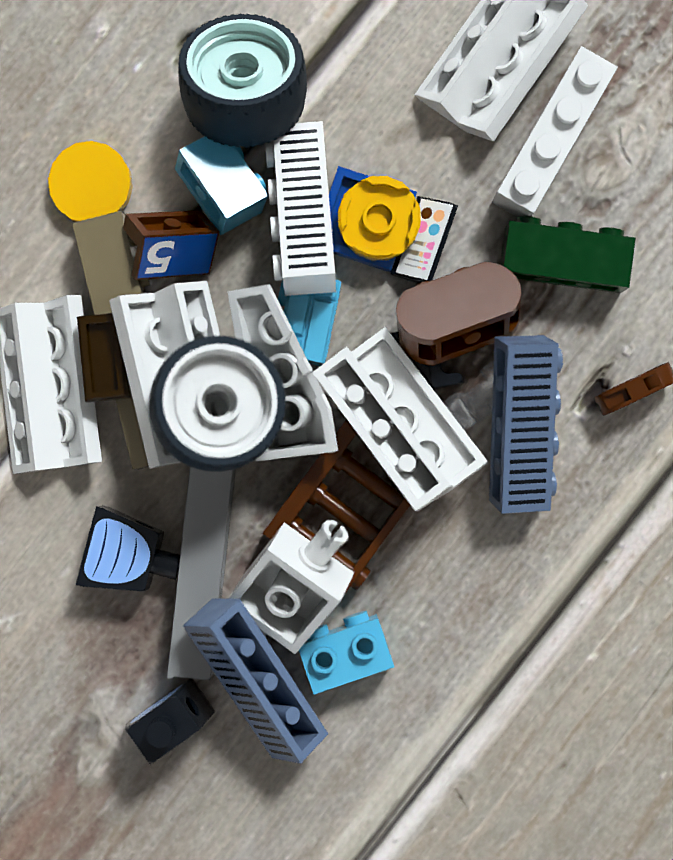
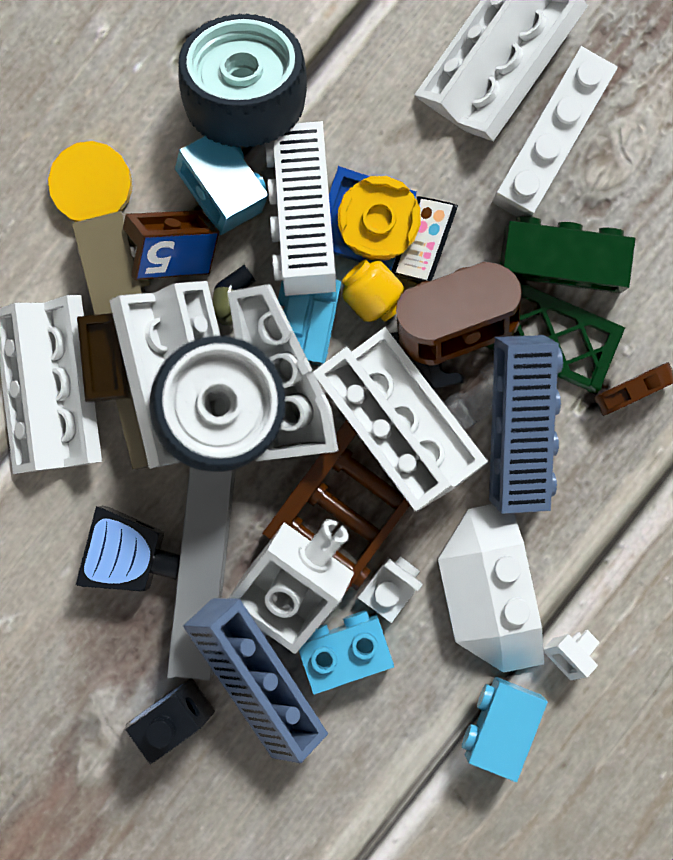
none -> arm [212,265,256,326]
none -> yellow head [342,259,404,322]
none -> white bracket [358,556,423,623]
none -> white wedge [437,504,544,673]
none -> medium azure brick [462,676,548,782]
none -> dark green window [485,282,626,395]
none -> white tile [543,630,599,680]

